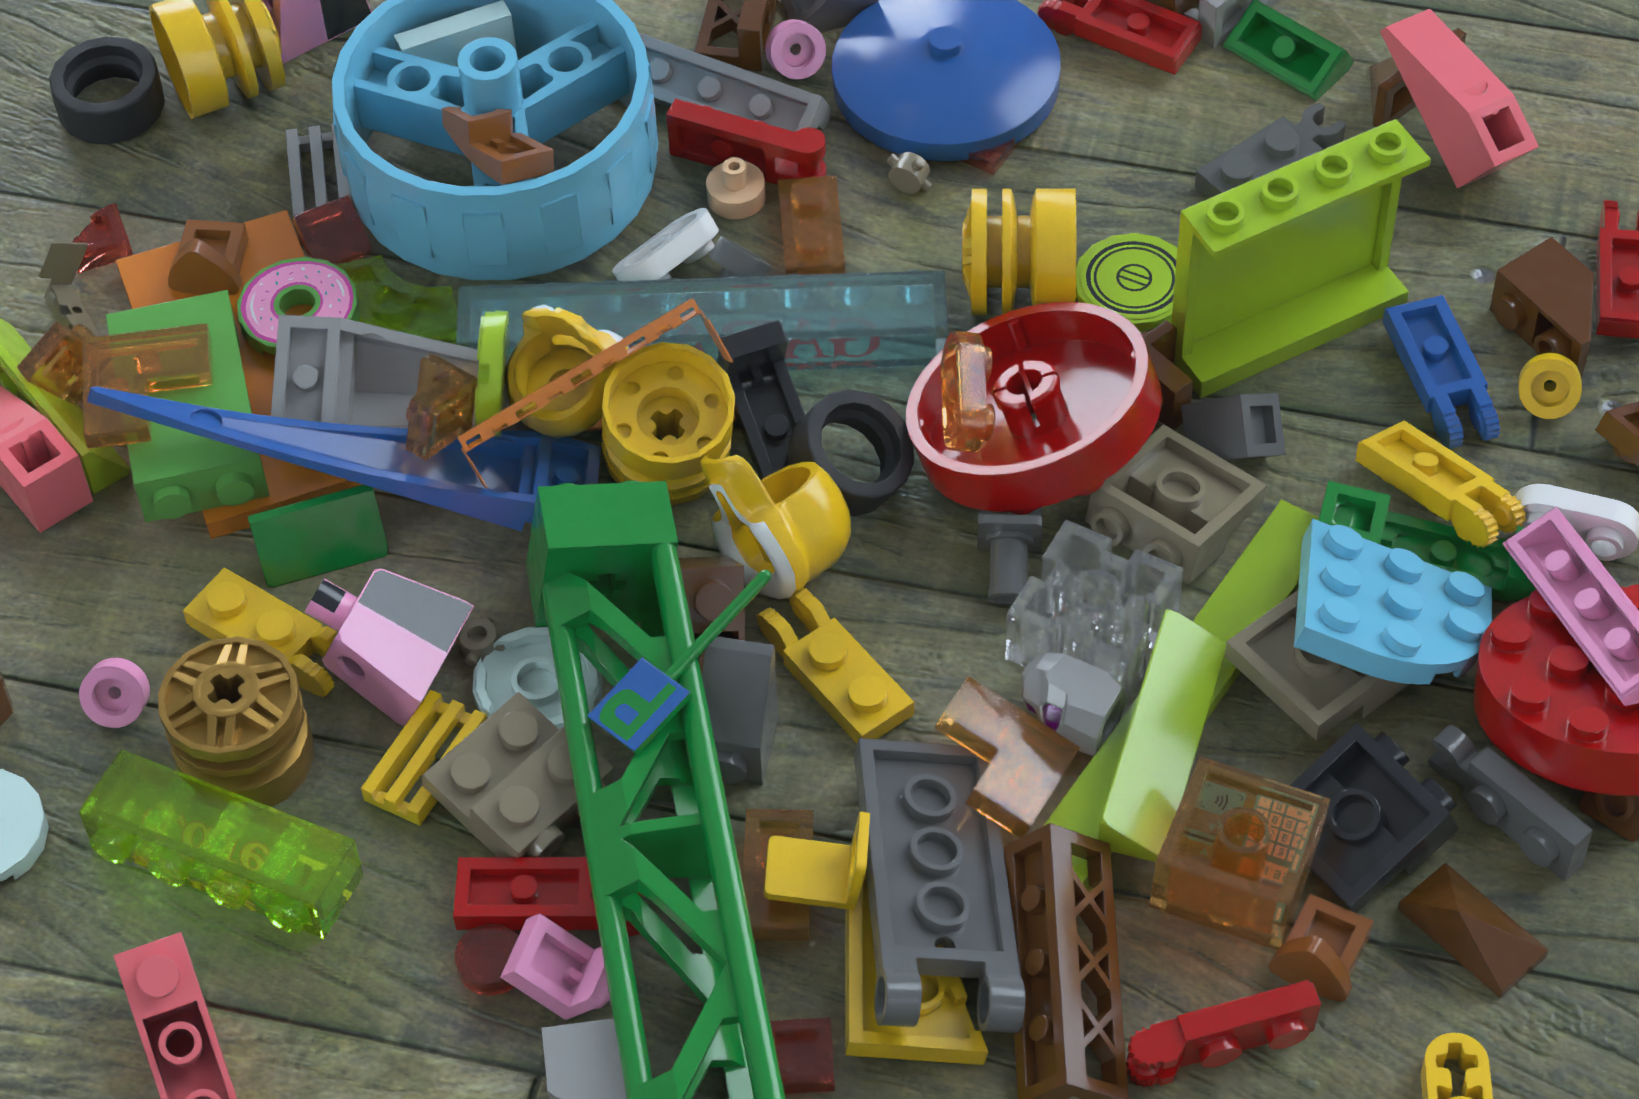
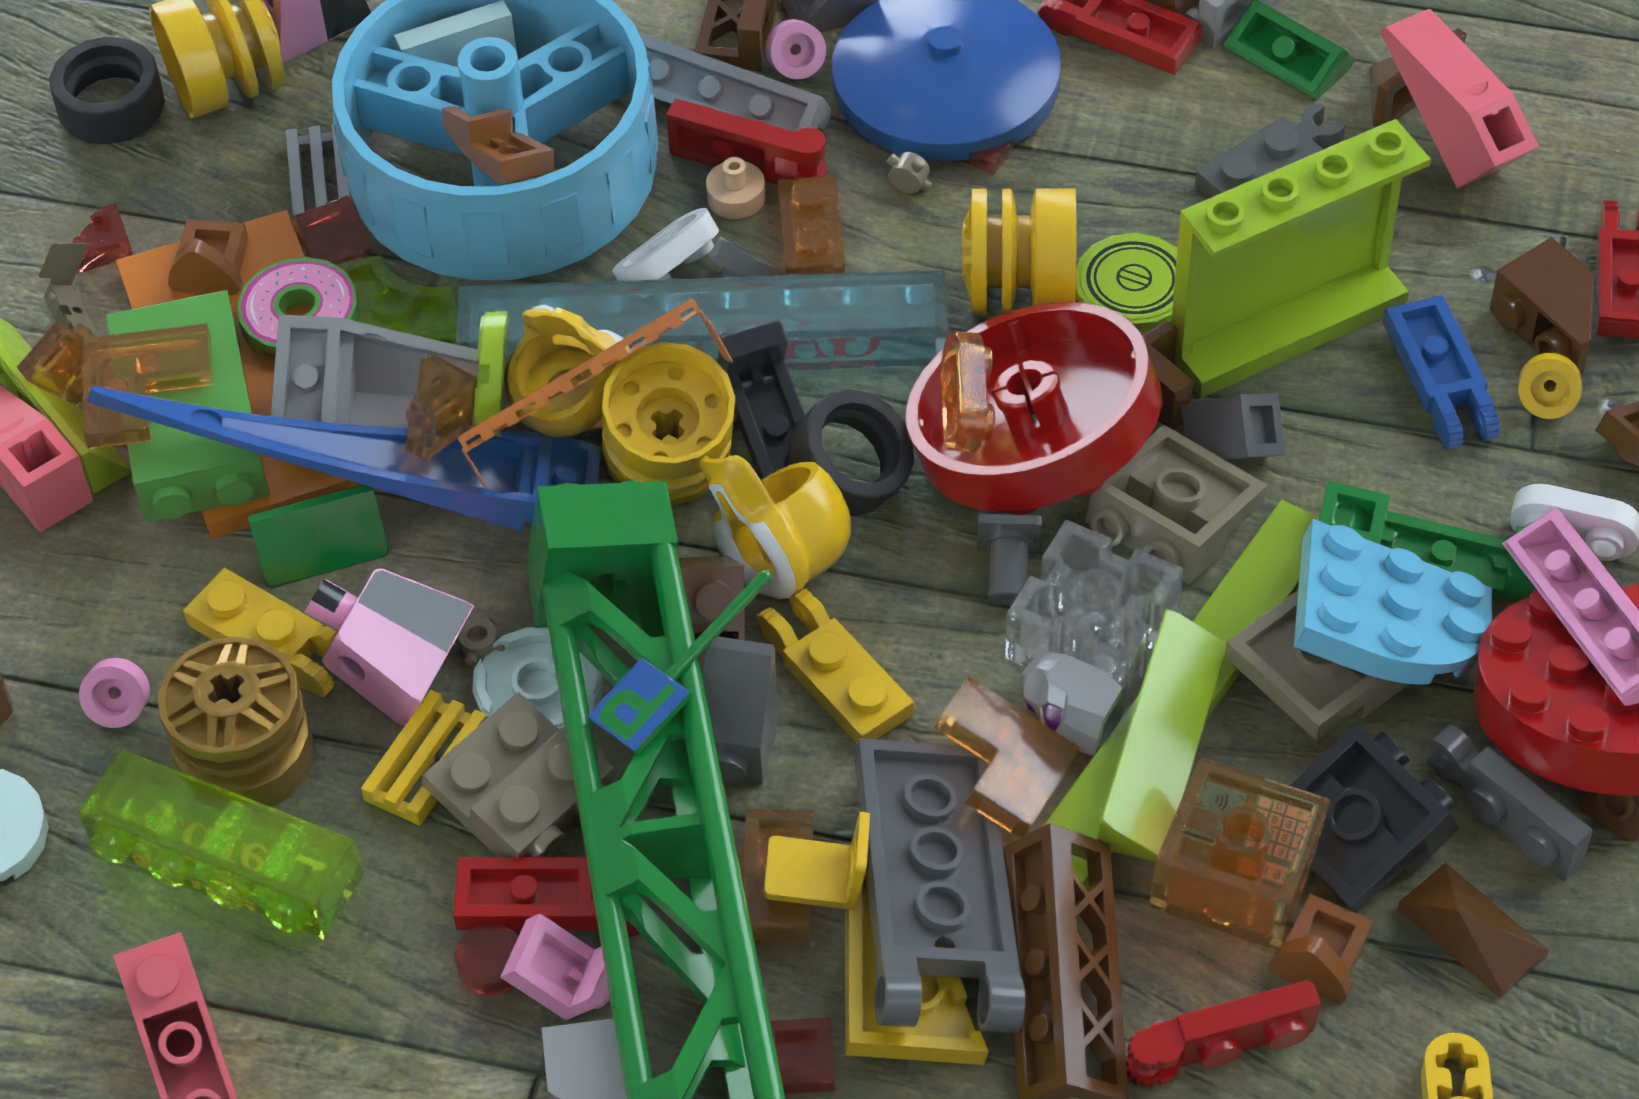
yellow hinge [1355,421,1527,548] -> none

